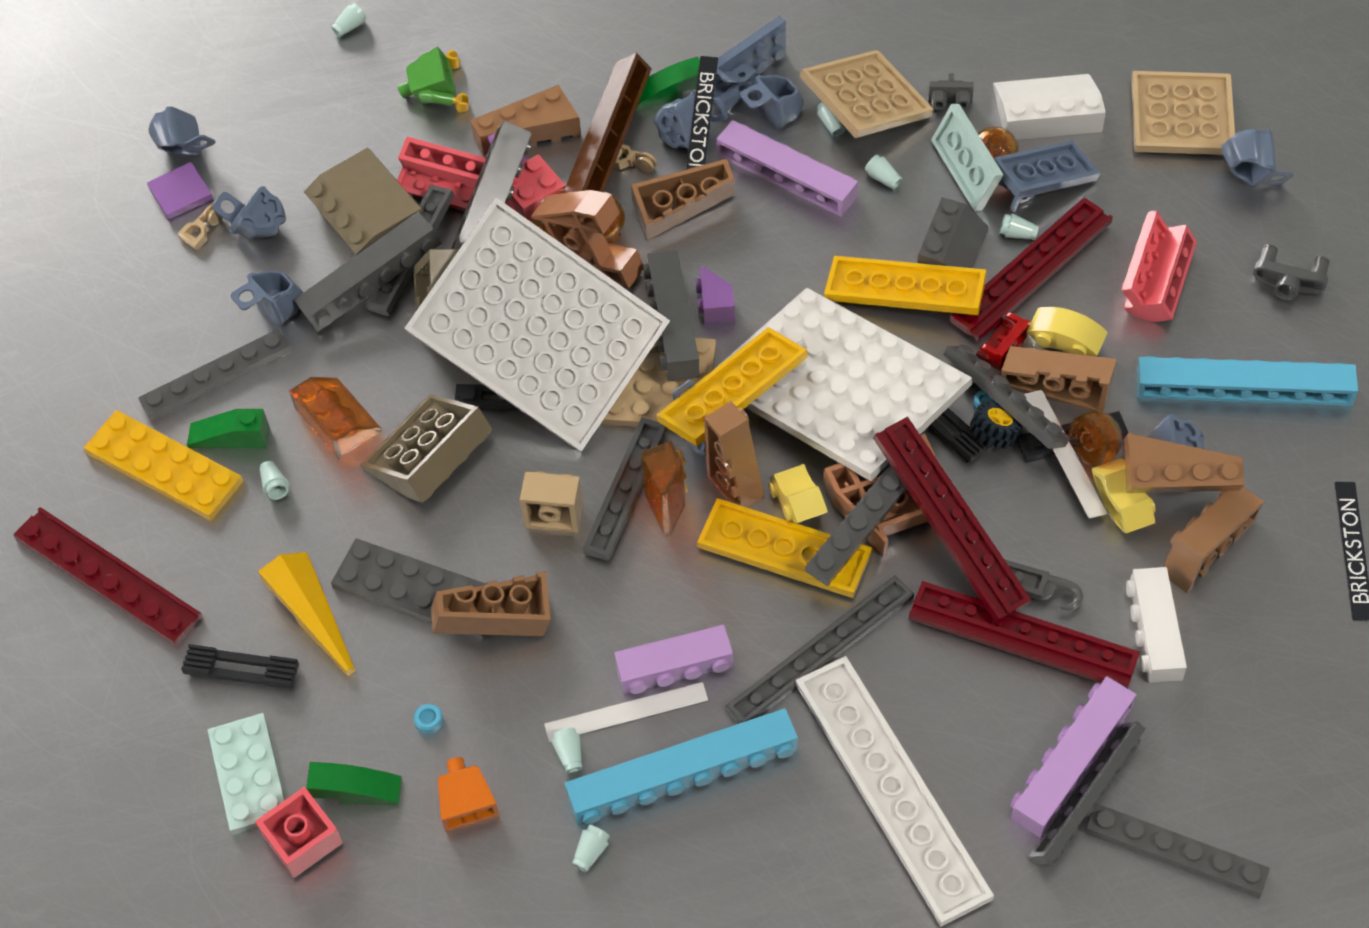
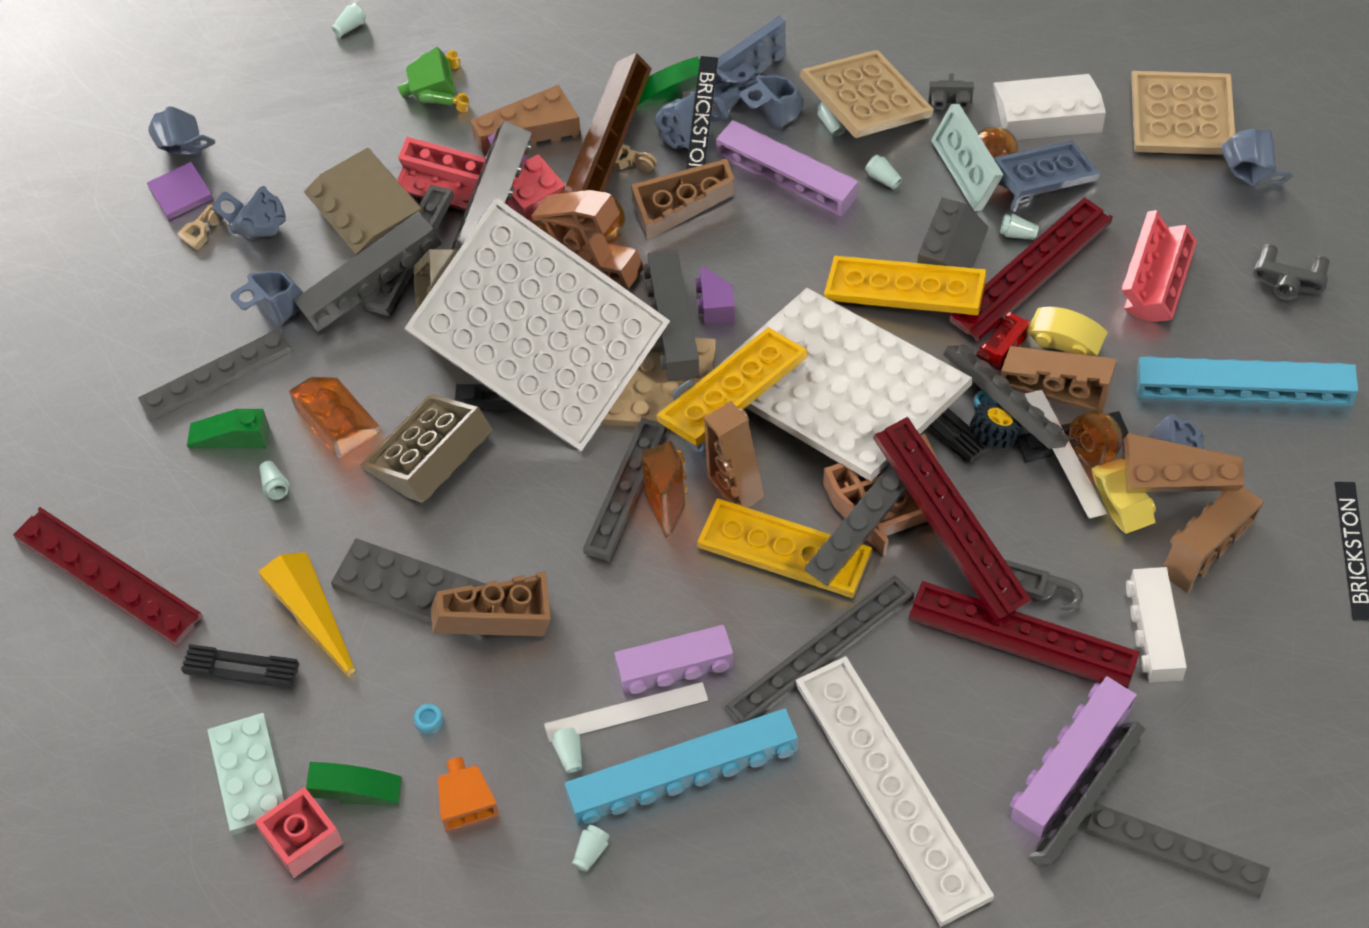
yellow plate [83,410,244,521] -> none
tan brick [520,471,584,533] -> none
light yellow brick [768,464,828,523] -> none

